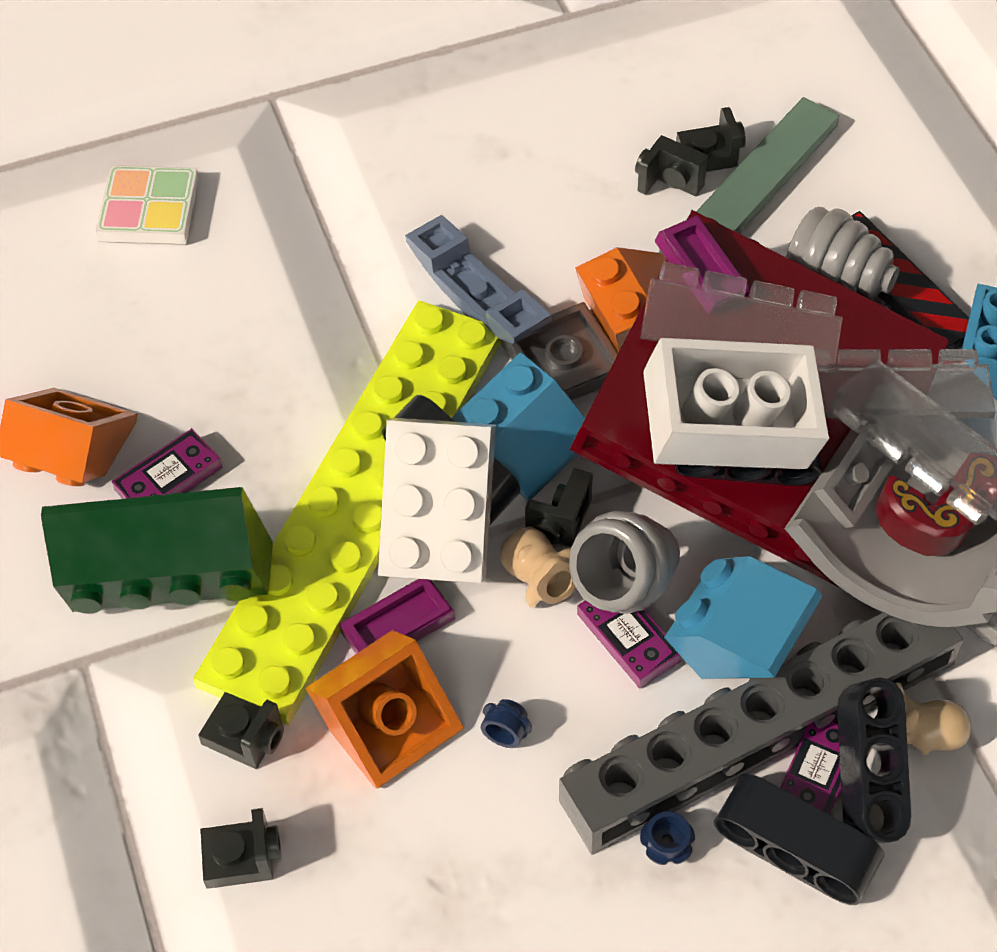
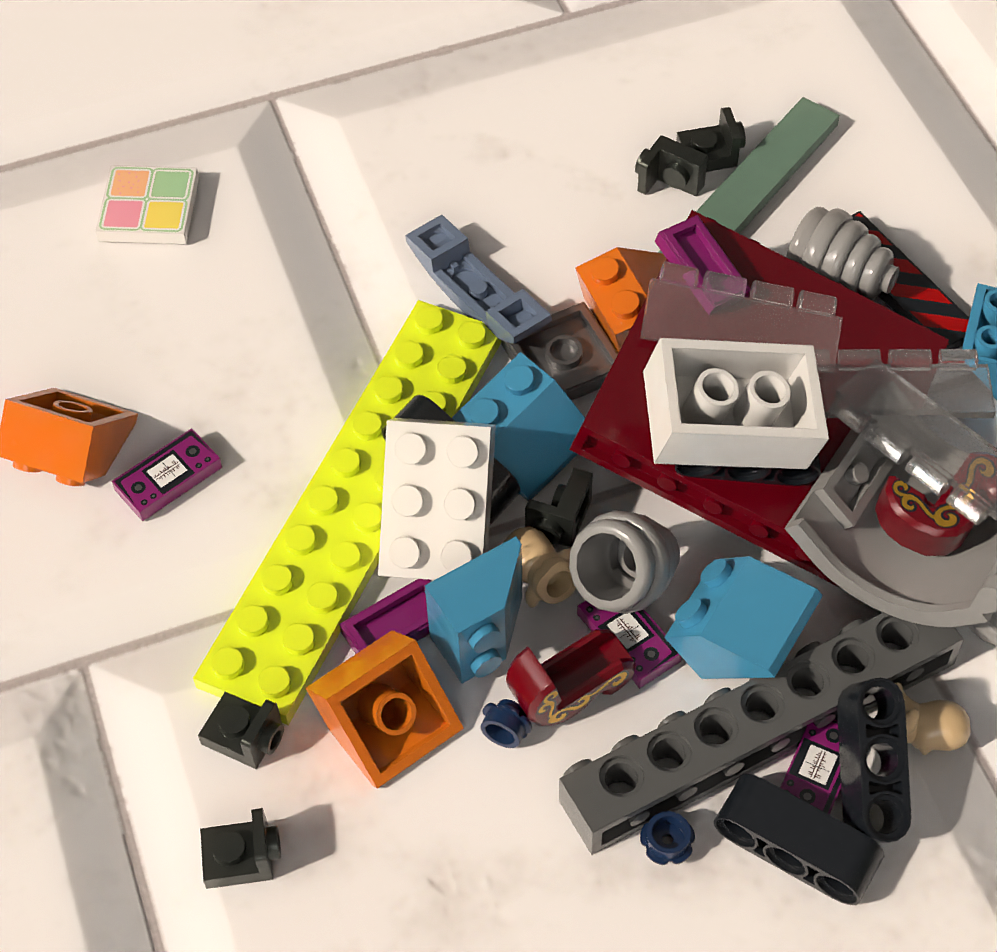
dark green slope [41,487,273,614] -> none
none -> dark azure slope [425,536,523,684]
none -> dark red animal [506,629,636,726]

